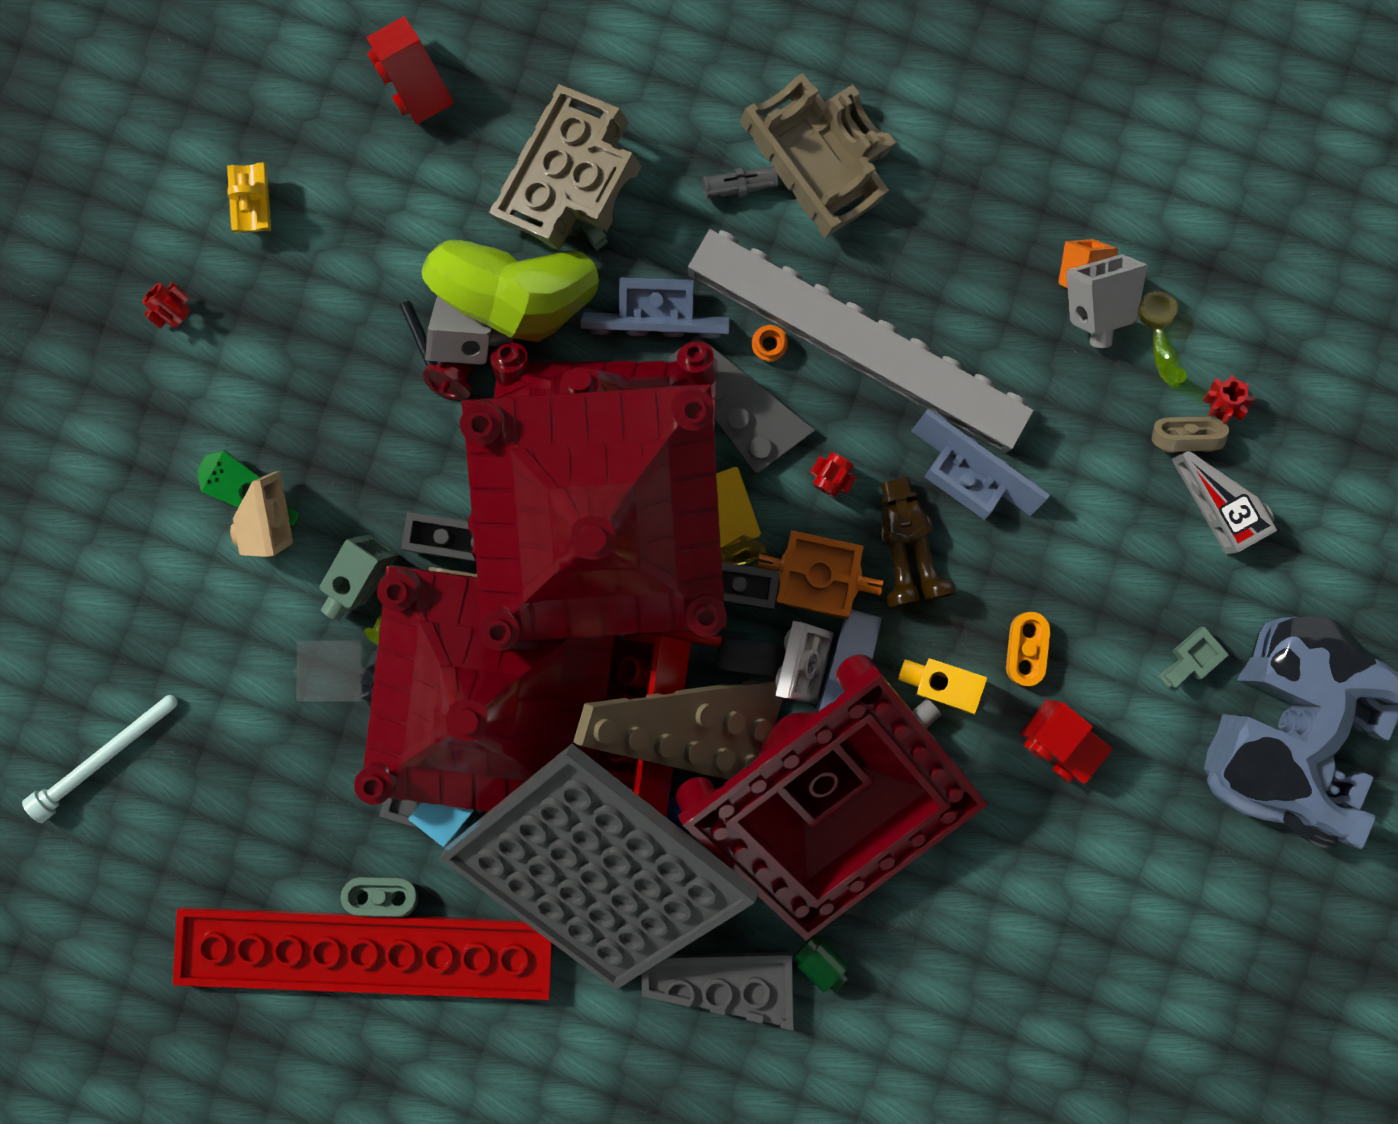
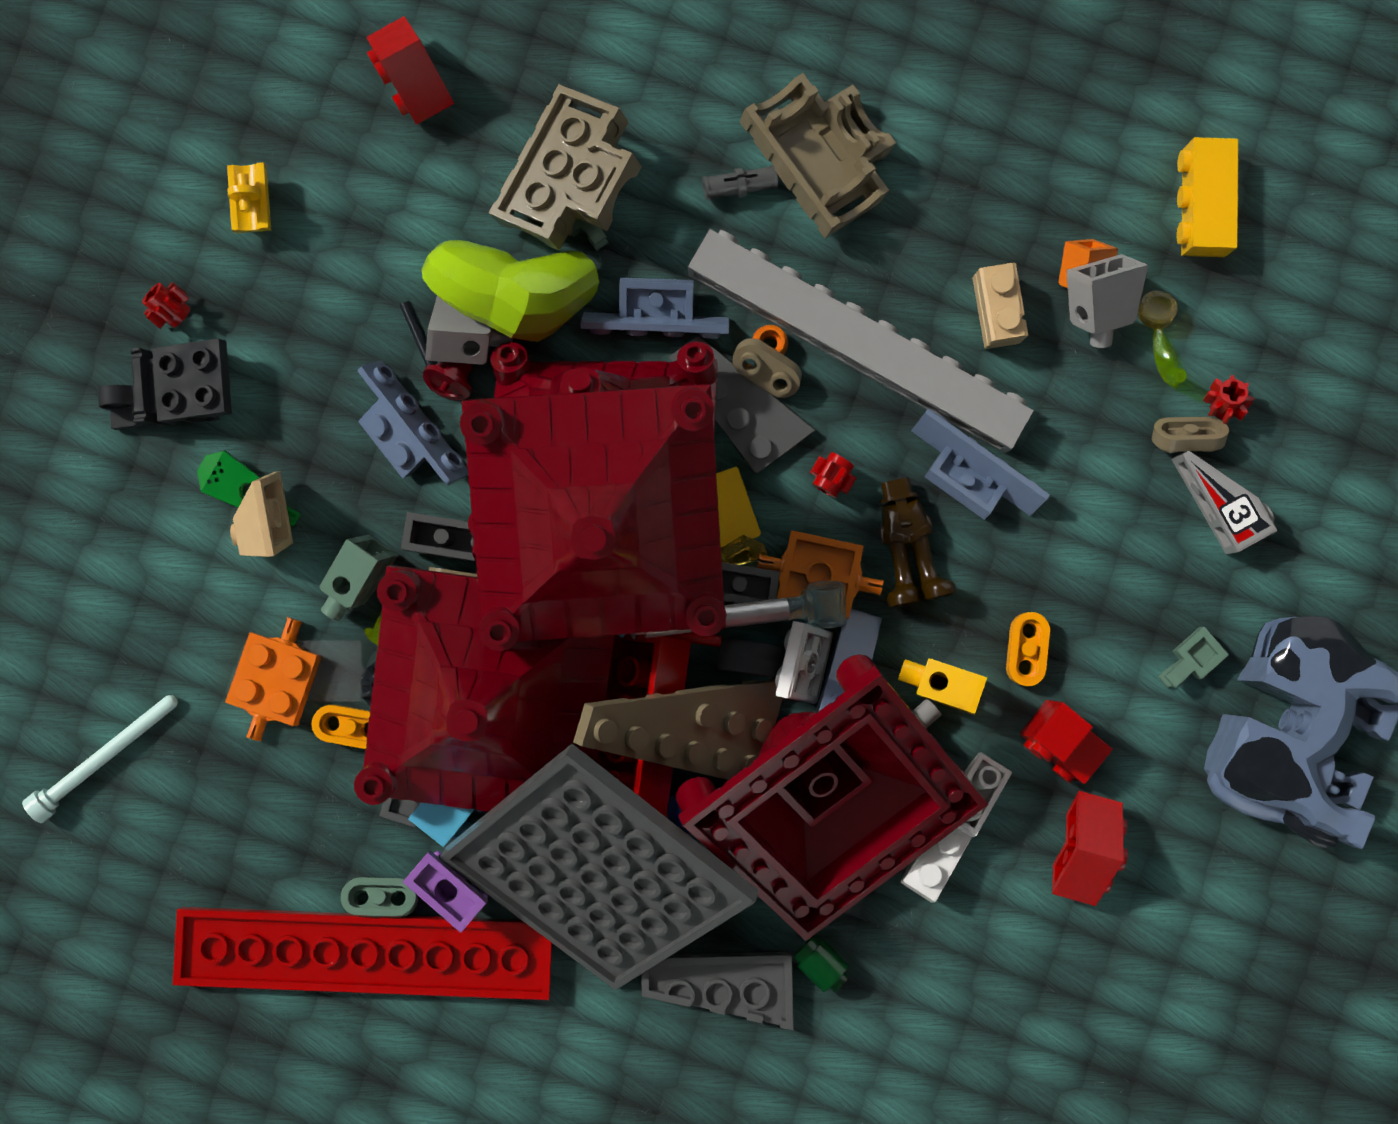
none -> black plate [97,338,232,430]
none -> orange plate [225,617,322,742]
none -> light orange plate [312,705,370,749]
none -> sand blue bracket [358,360,468,485]
none -> medium lavender piece [403,850,488,933]
none -> piece [630,581,846,639]
none -> dark tan plate [733,338,802,398]
none -> white slope [900,752,1012,903]
none -> tan brick [972,263,1028,349]
none -> red brick [1052,791,1128,906]
none -> yellow brick [1176,137,1238,257]

